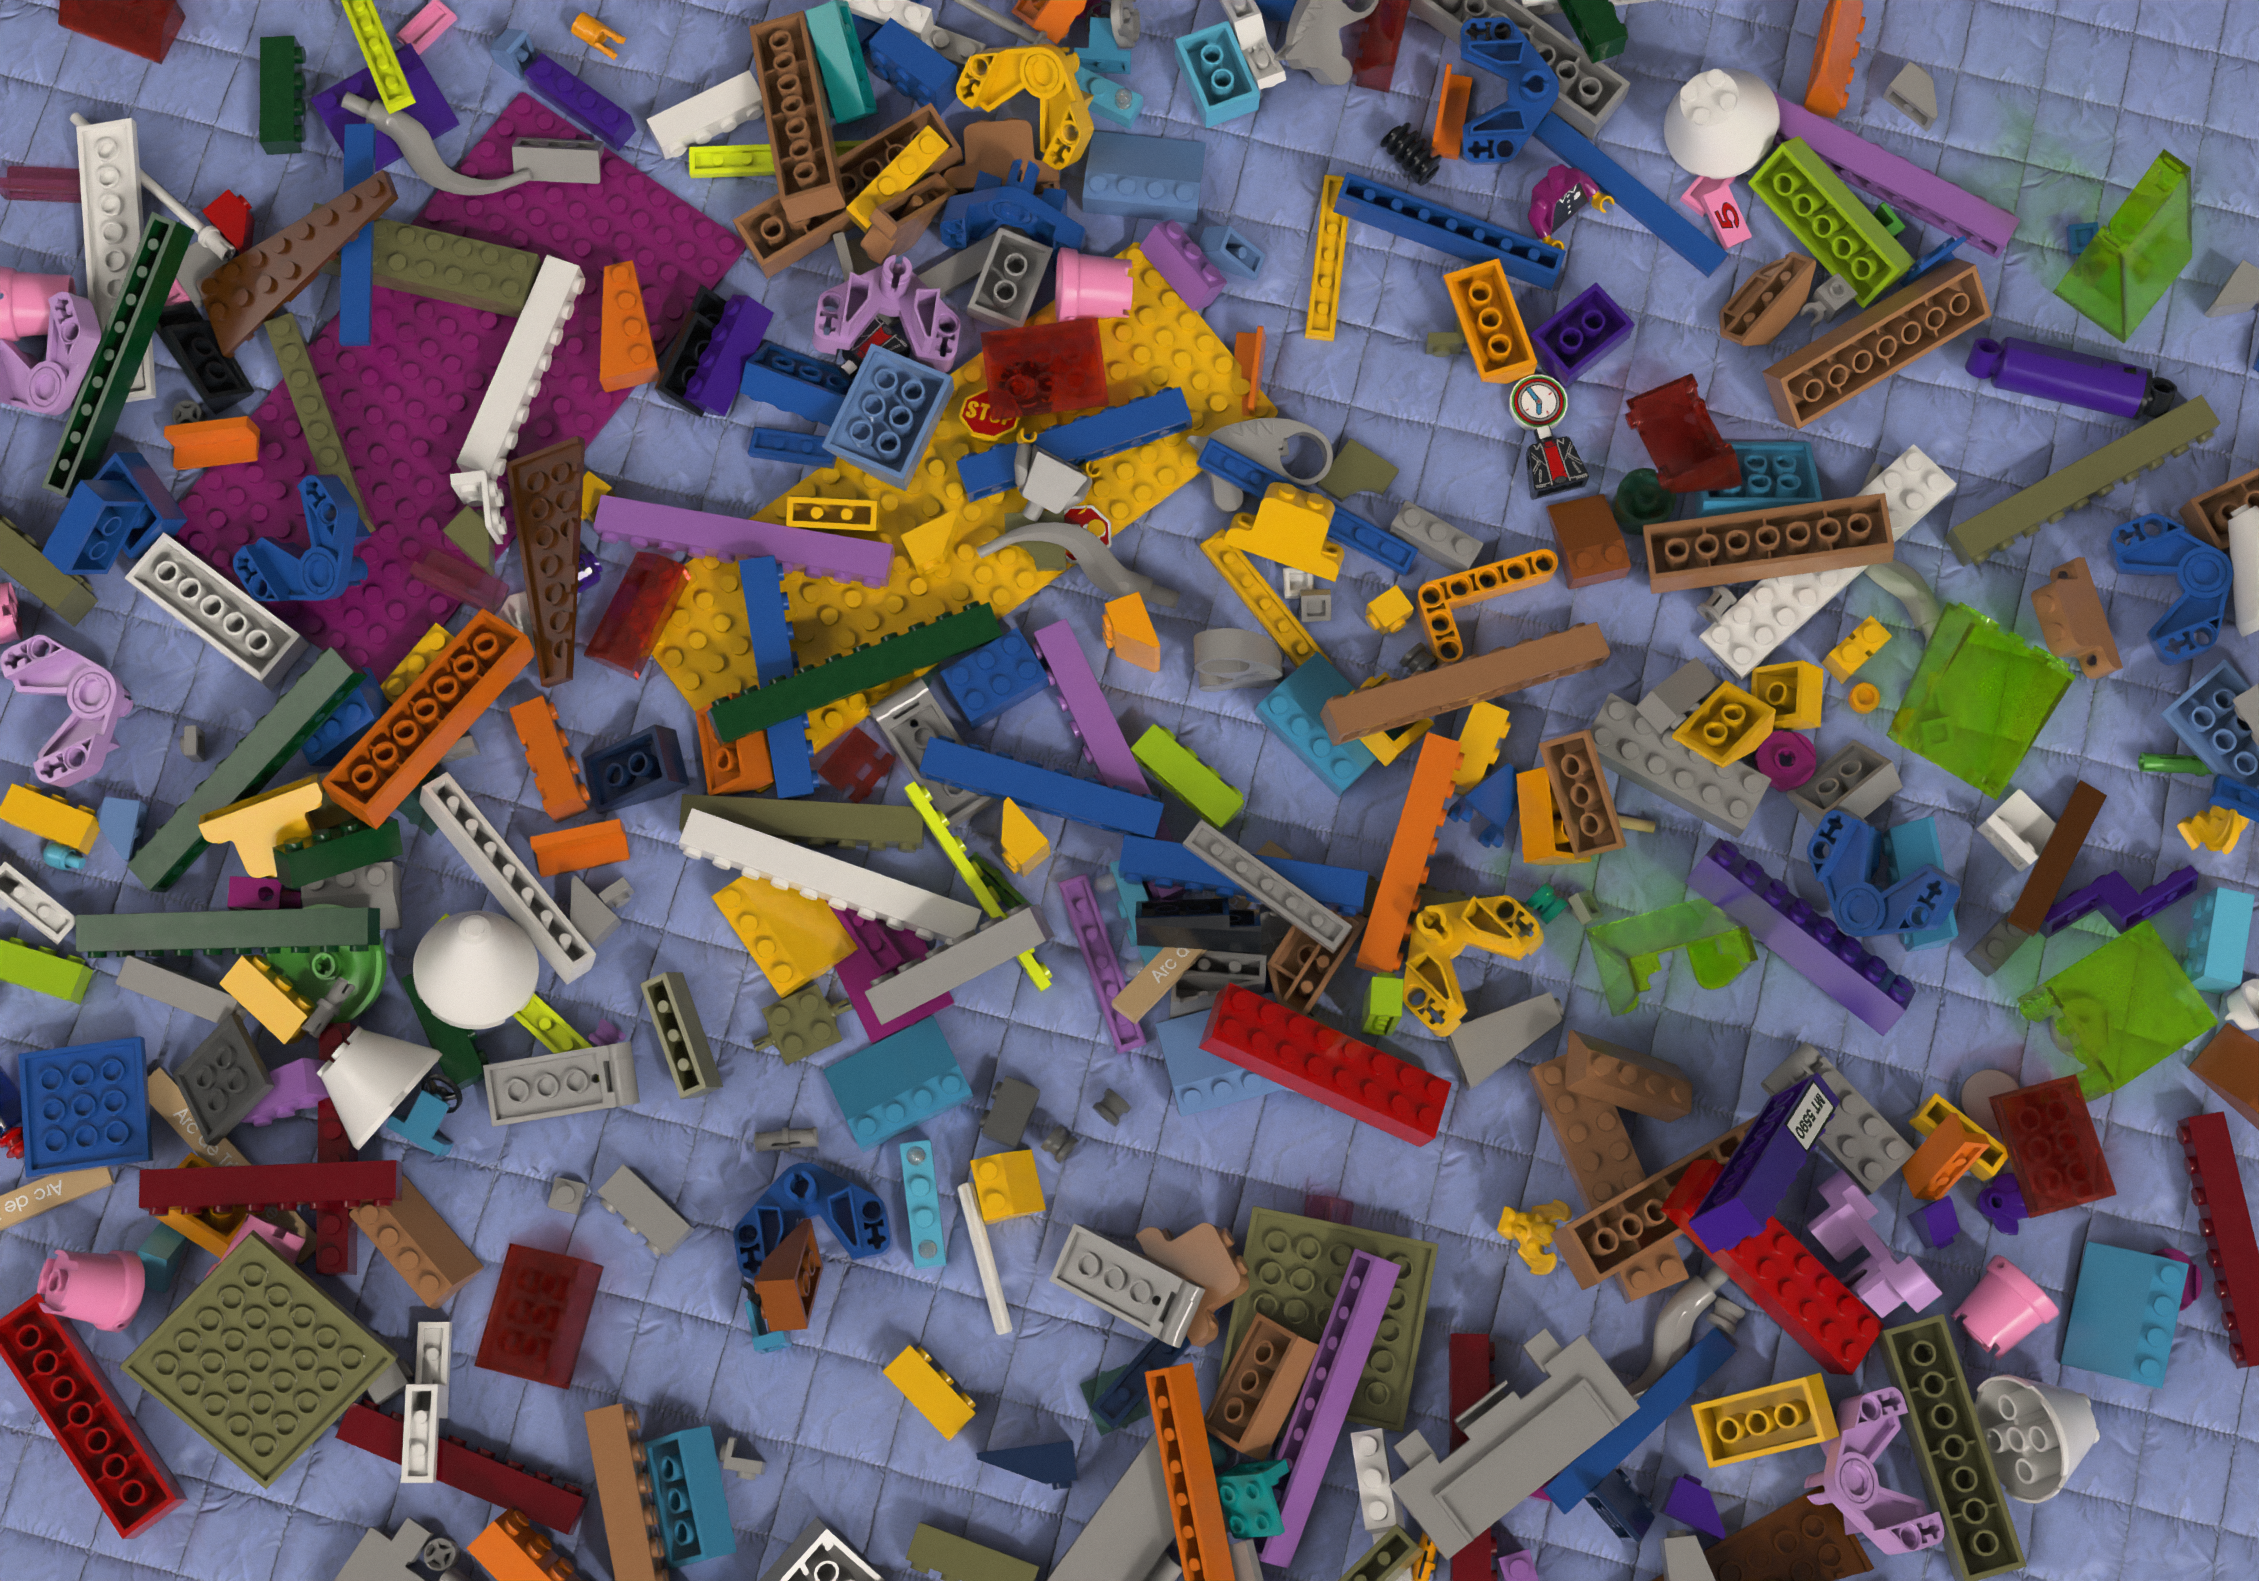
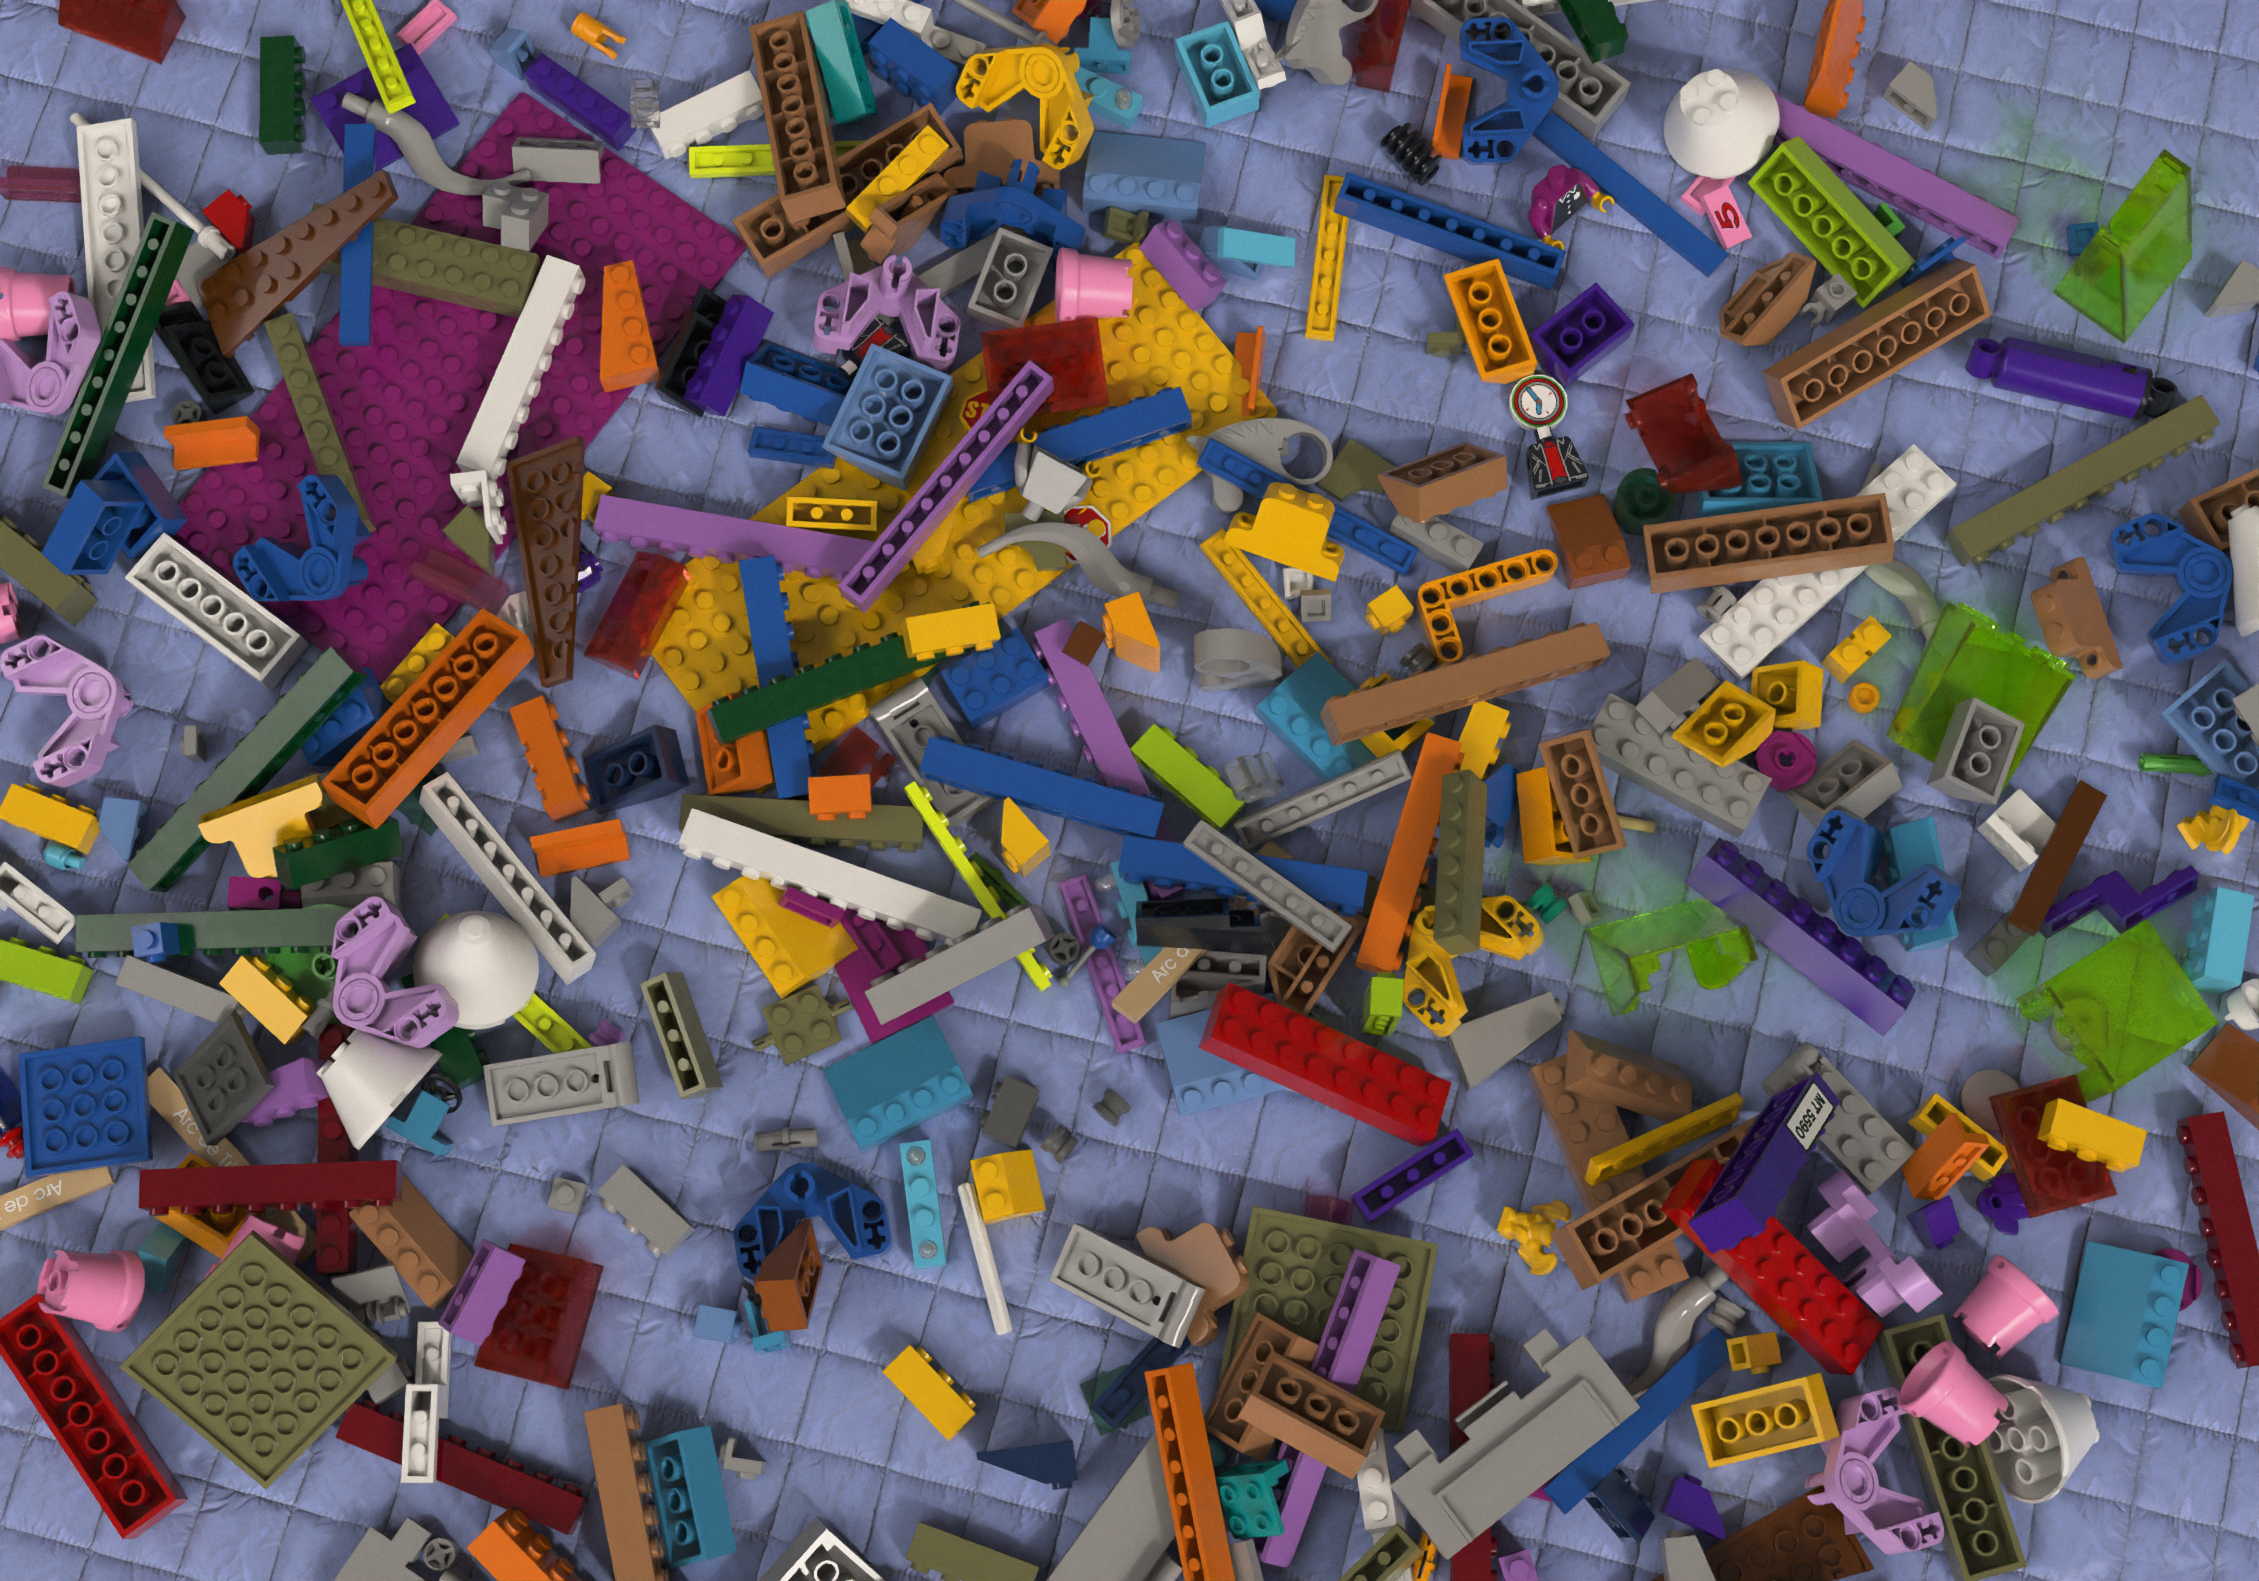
none -> blue brick [131,922,181,963]
none -> lavender piece [331,896,459,1048]
none -> light grey hinge [331,1263,411,1327]
none -> medium lavender brick [438,1238,526,1346]
none -> light grey brick [483,182,549,251]
none -> clear brick [627,78,660,128]
none -> medium blue brick [693,1304,744,1345]
none -> magenta tile [778,886,844,928]
none -> orange brick [808,774,873,821]
none -> medium lavender brick [838,360,1054,614]
none -> yellow brick [900,603,1001,661]
none -> dark grey wheel [1049,932,1080,967]
none -> hinge [1058,923,1117,987]
none -> reddish brown slope [1062,621,1105,667]
none -> olive bracket [1102,206,1150,246]
none -> medium azure tile [1217,227,1295,268]
none -> clear brick [1221,752,1285,803]
none -> light grey tile [1233,748,1412,851]
none -> medium nougat slope [1238,1350,1386,1480]
none -> dark purple brick [1350,1128,1475,1225]
none -> medium nougat slope [1378,442,1507,523]
none -> olive brick [1433,769,1487,956]
none -> yellow tile [1584,1093,1744,1186]
none -> yellow brick [1726,1332,1782,1375]
none -> bright pink piece [1898,1341,2008,1448]
none -> light grey slope [1927,697,2026,805]
none -> yellow brick [2037,1098,2147,1172]

